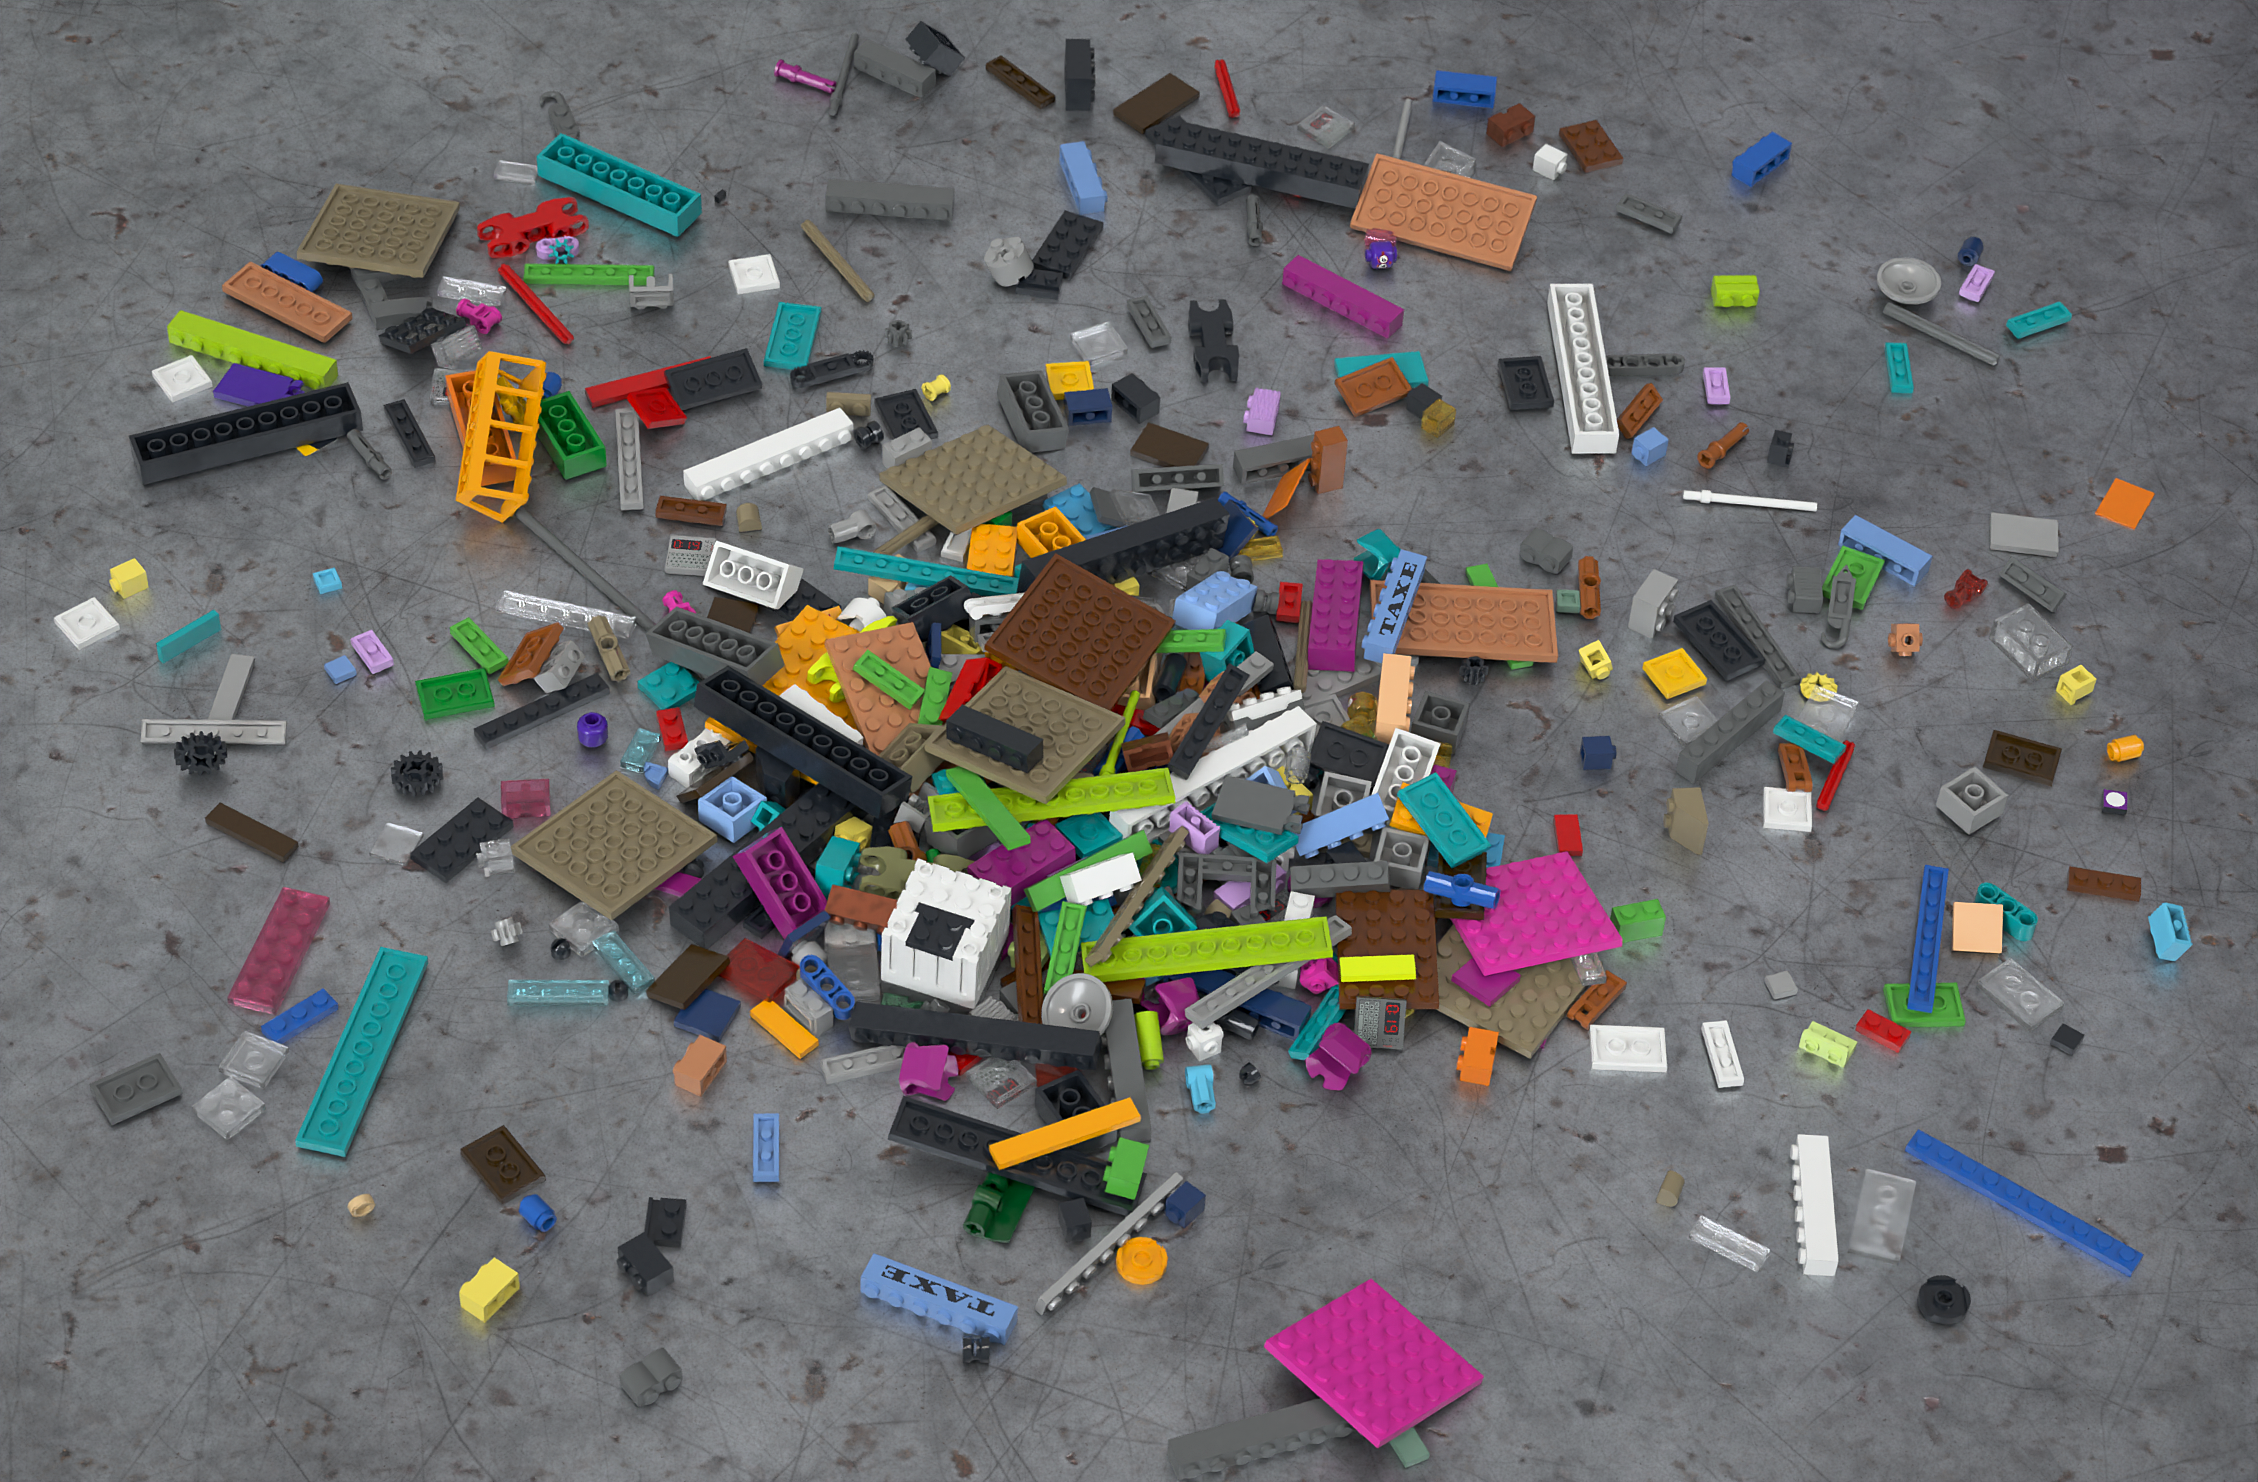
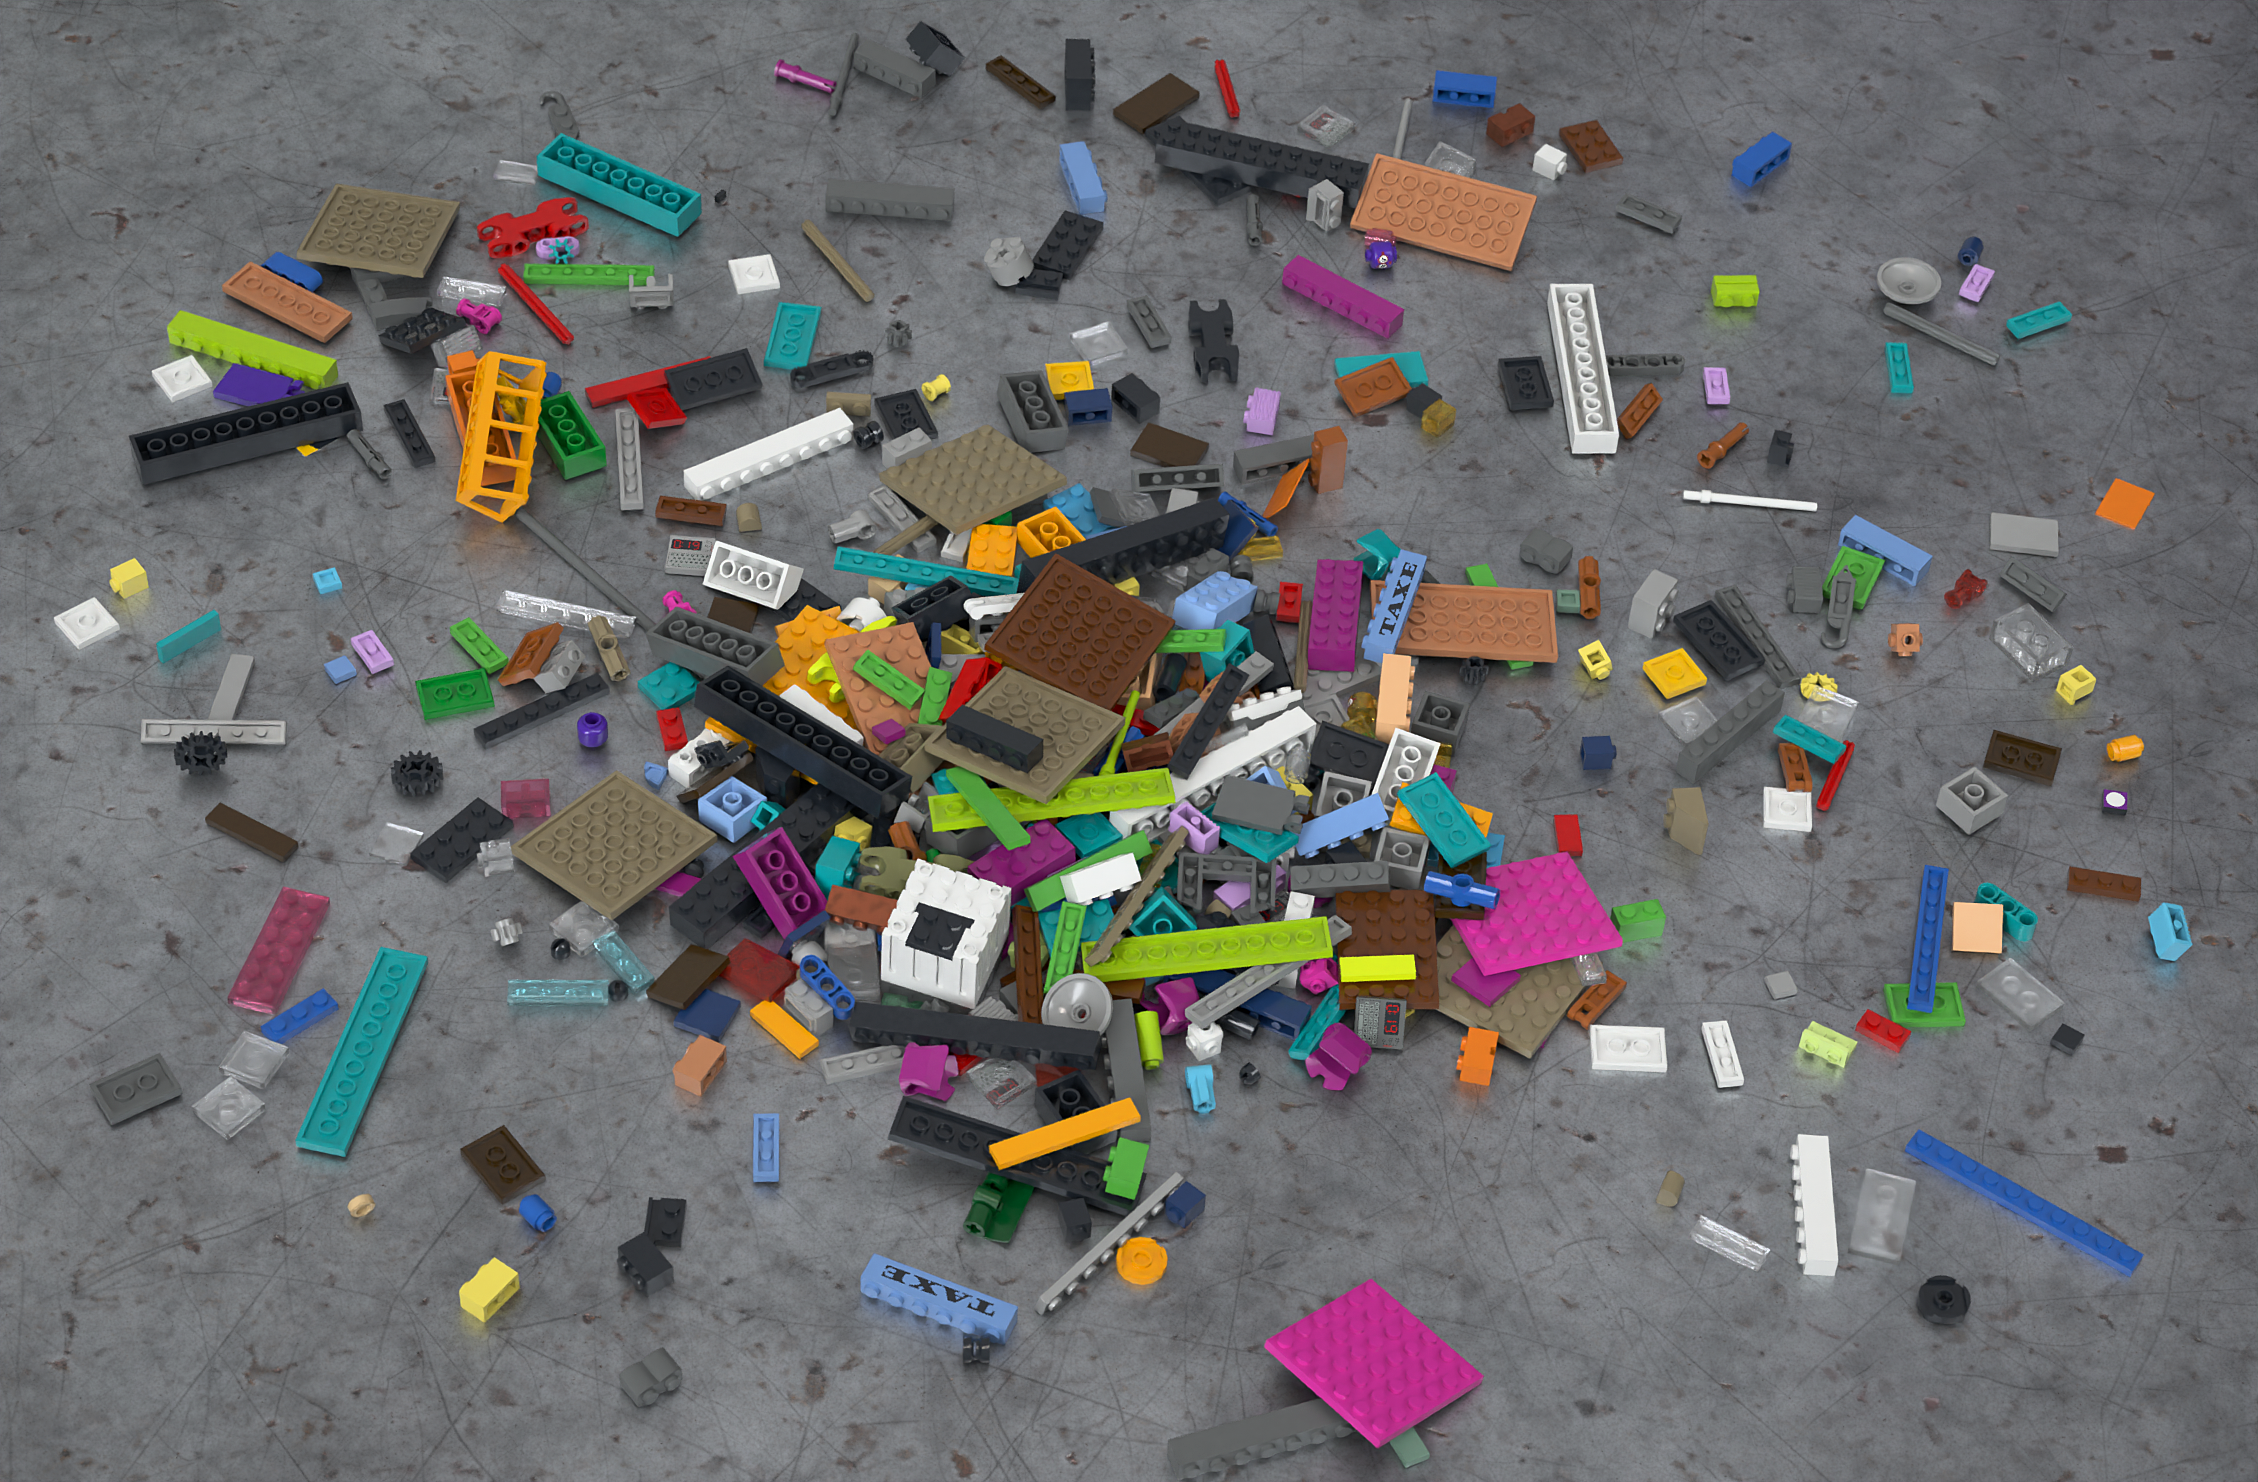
clear light blue plate [620,728,661,774] -> none
medium blue brick [1632,427,1669,466] -> none
none -> orange brick [447,350,480,375]
none -> magenta tile [872,718,906,744]
none -> light grey window [1306,179,1344,231]

